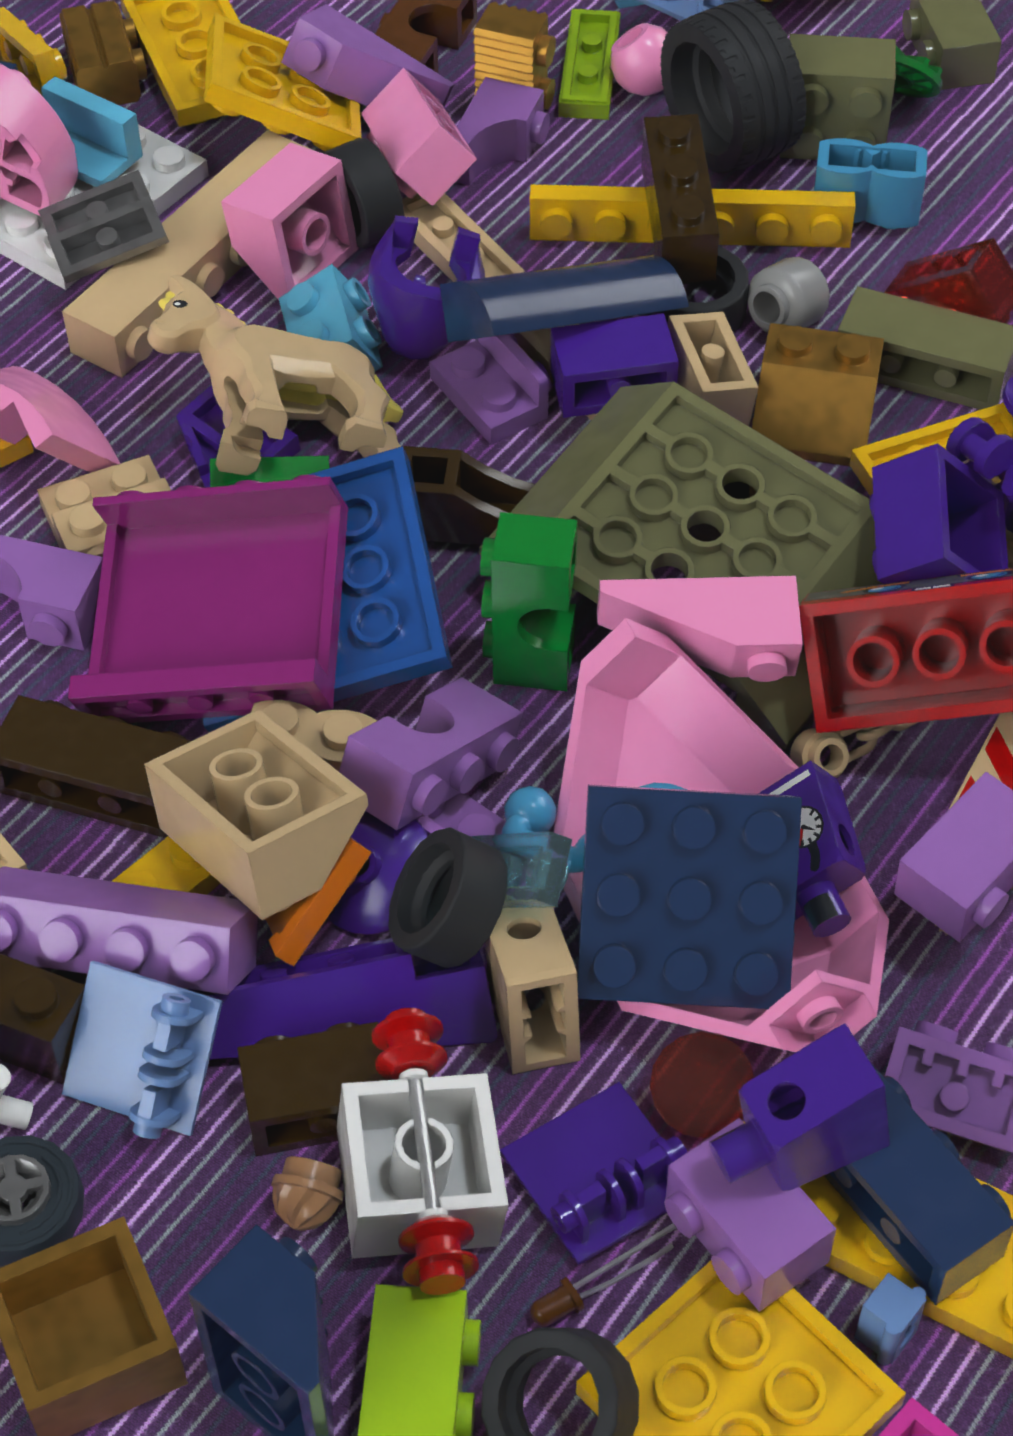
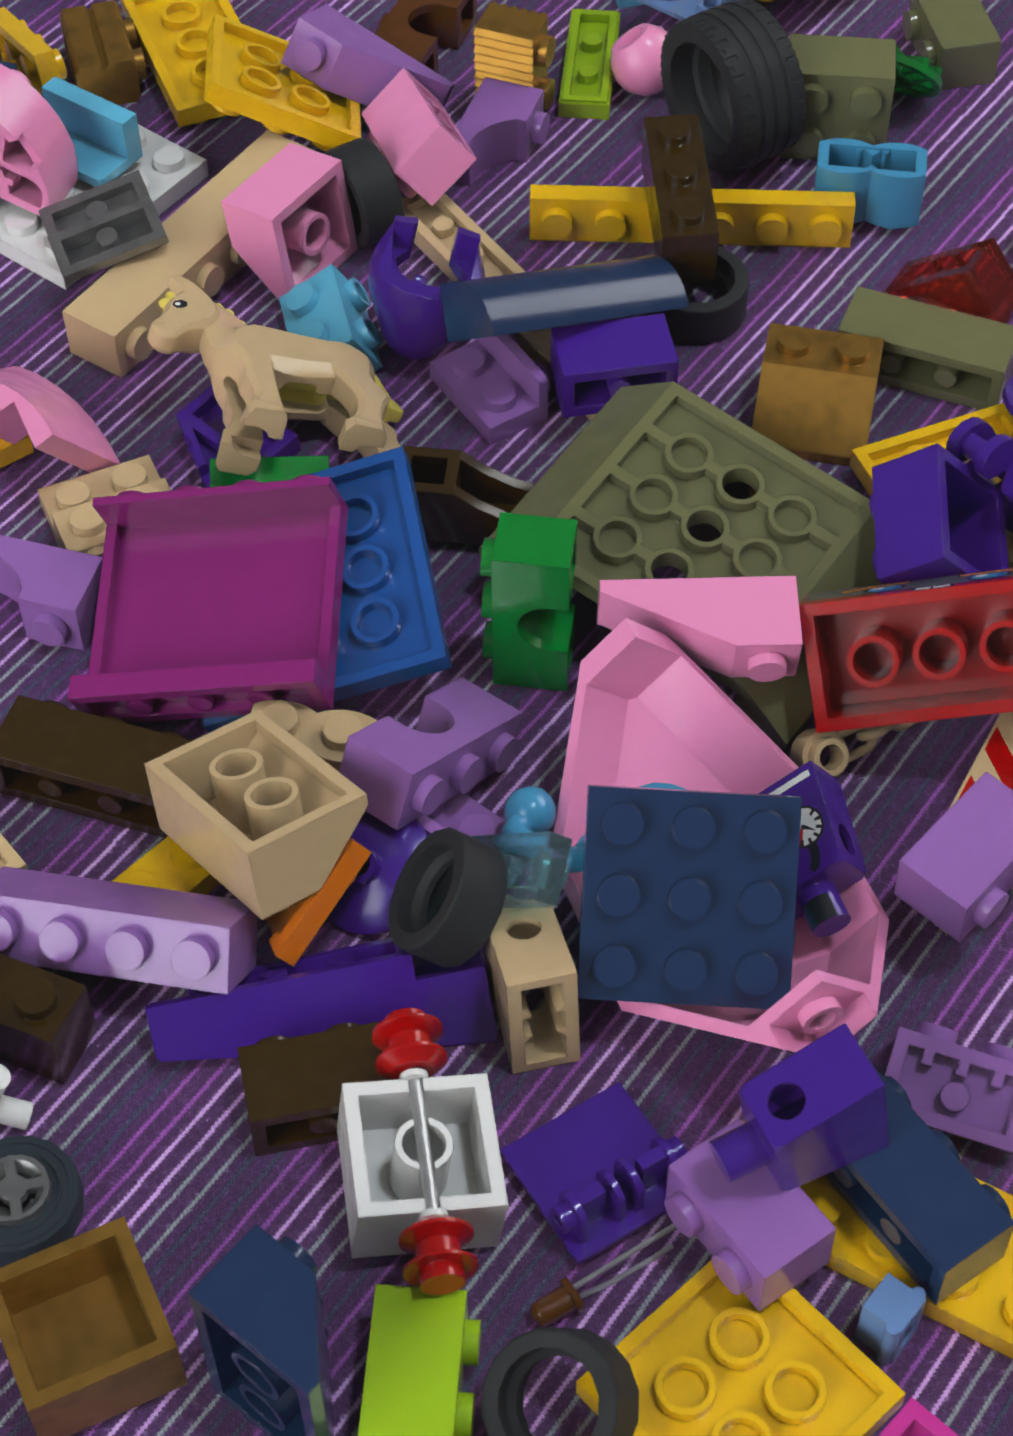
medium blue hinge [62,960,223,1139] -> none
medium nougat plate [271,1156,344,1231] -> none
clear red plate [650,1031,755,1138] -> none
tan brick [668,312,759,426] -> none
light grey head [747,257,830,333] -> none

